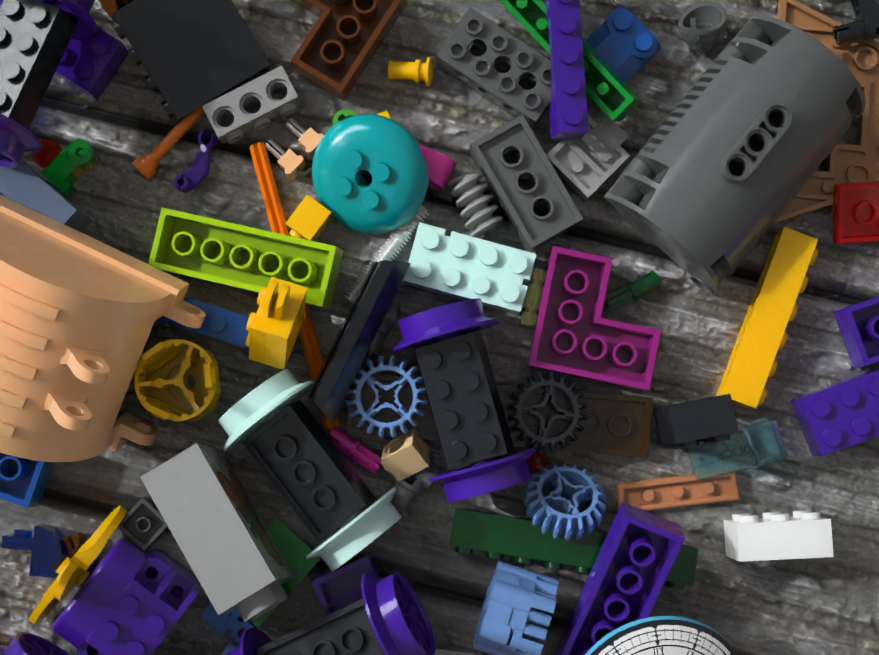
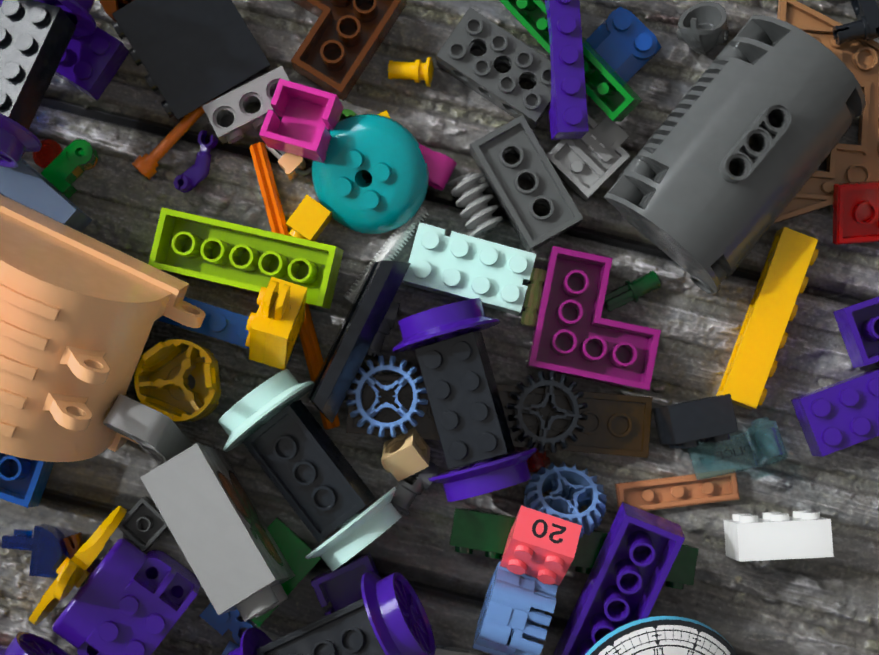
dark pink axle [329,427,382,473] -> none
none -> light grey beam [103,394,193,465]
none -> dark pink piece [259,79,343,163]
none -> coral brick [500,505,582,586]

